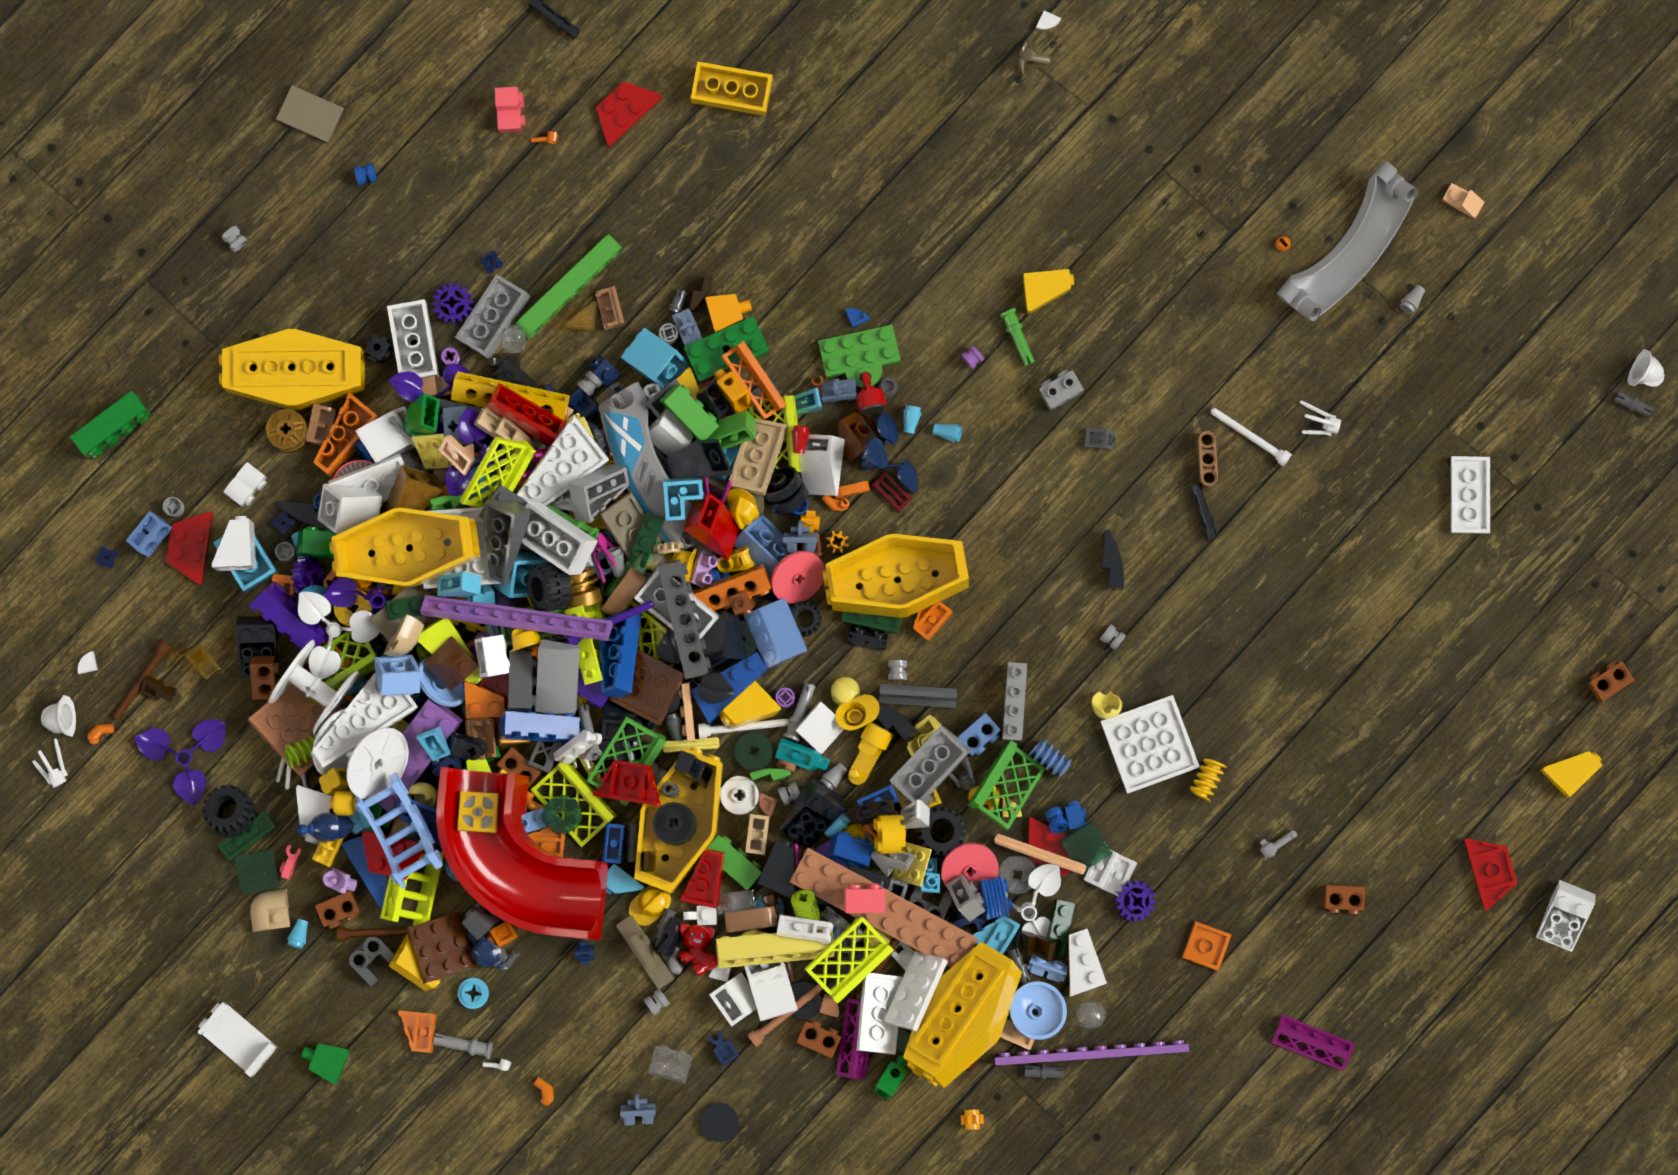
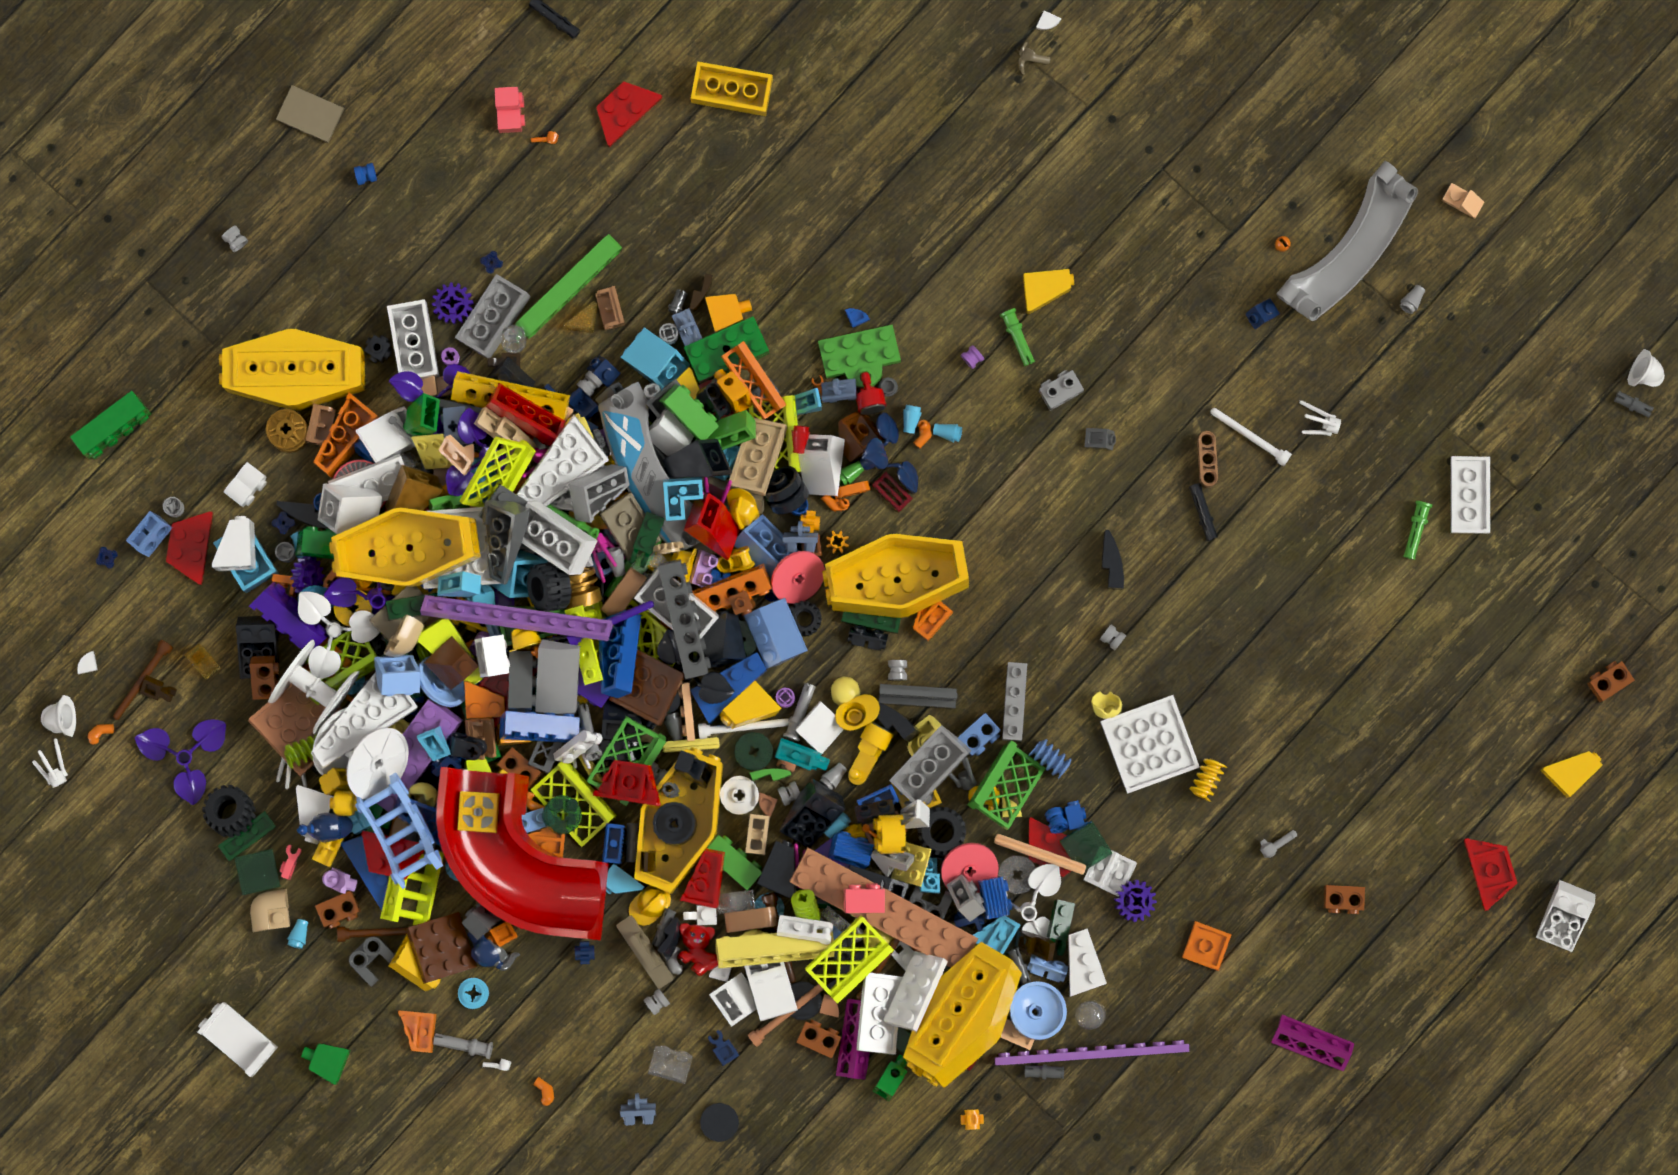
none -> bright green cone [839,461,864,486]
none -> orange arm [913,420,932,449]
none -> dark blue bracket [1245,298,1280,329]
none -> bright green pin [1403,501,1433,560]

